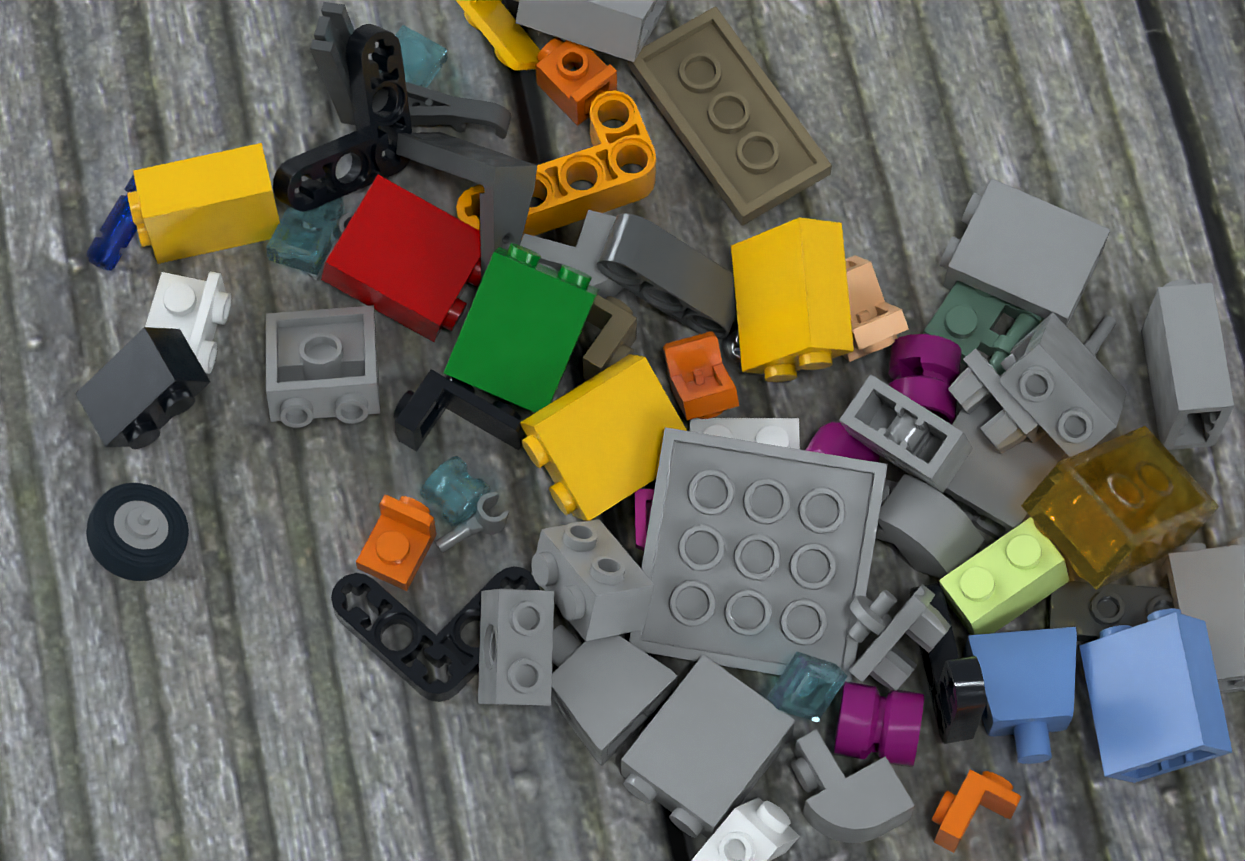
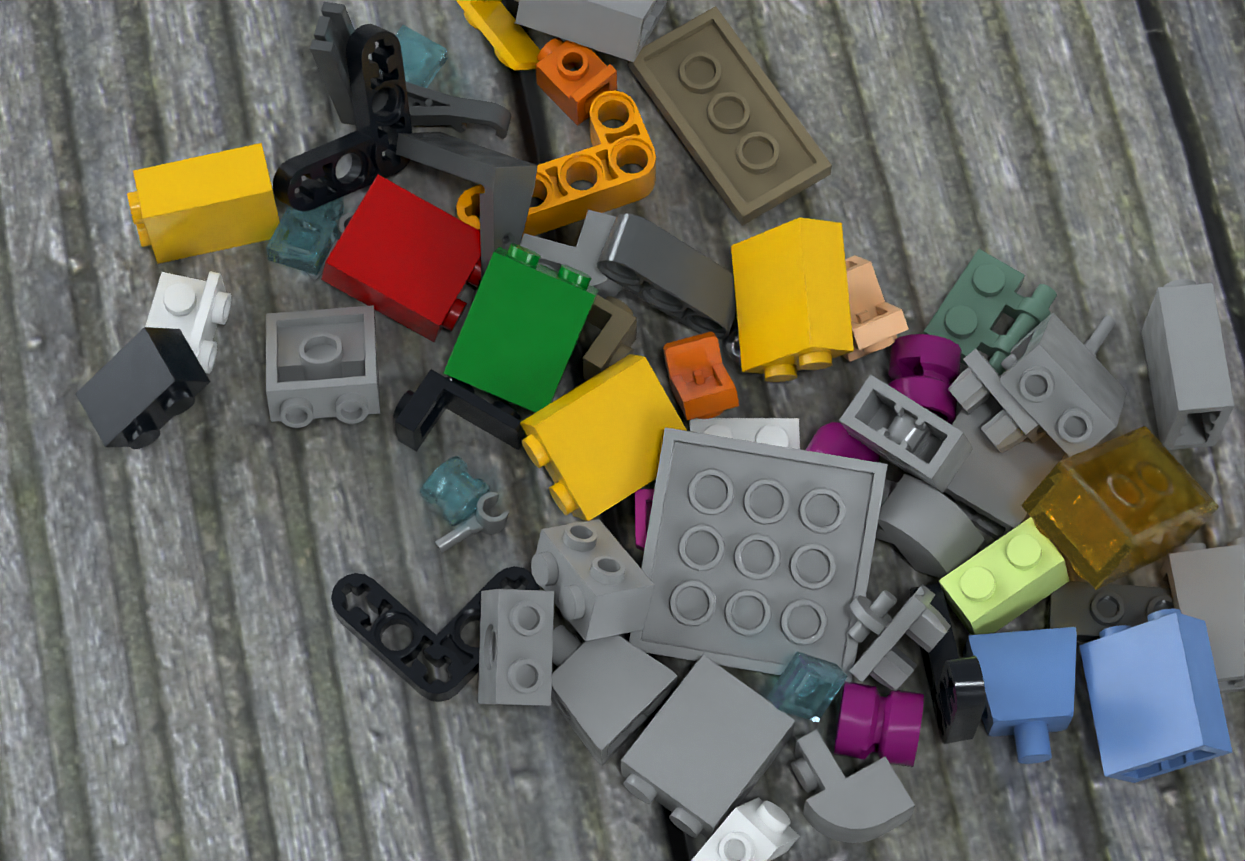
black wheel [86,483,189,581] -> none
clear blue axle [87,174,137,271] -> none
orange bracket [356,495,437,591] -> none
orange bracket [931,769,1021,853] -> none
light grey panel [940,178,1110,327] -> none

